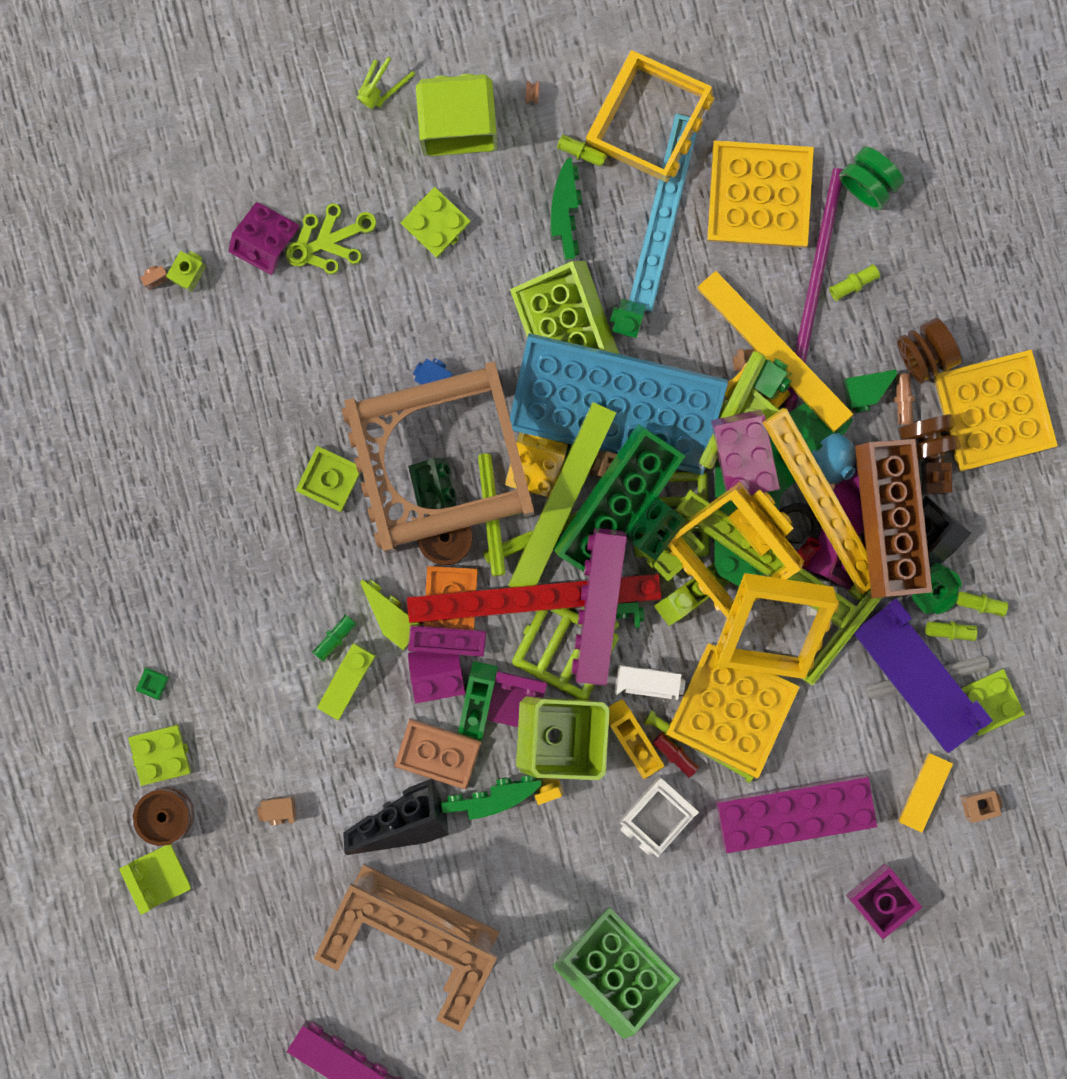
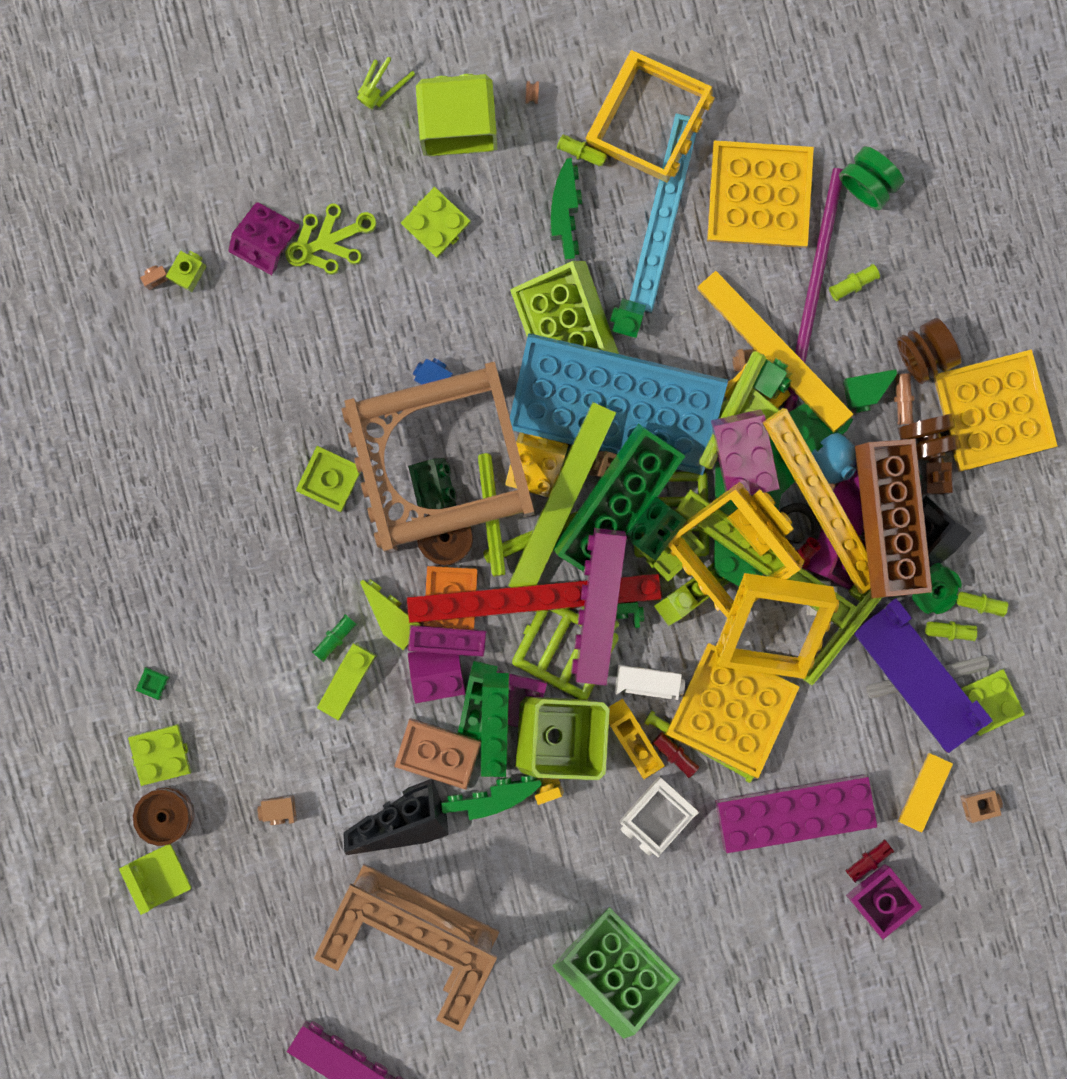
none -> green brick [481,672,509,777]
none -> dark red pin [845,839,895,883]

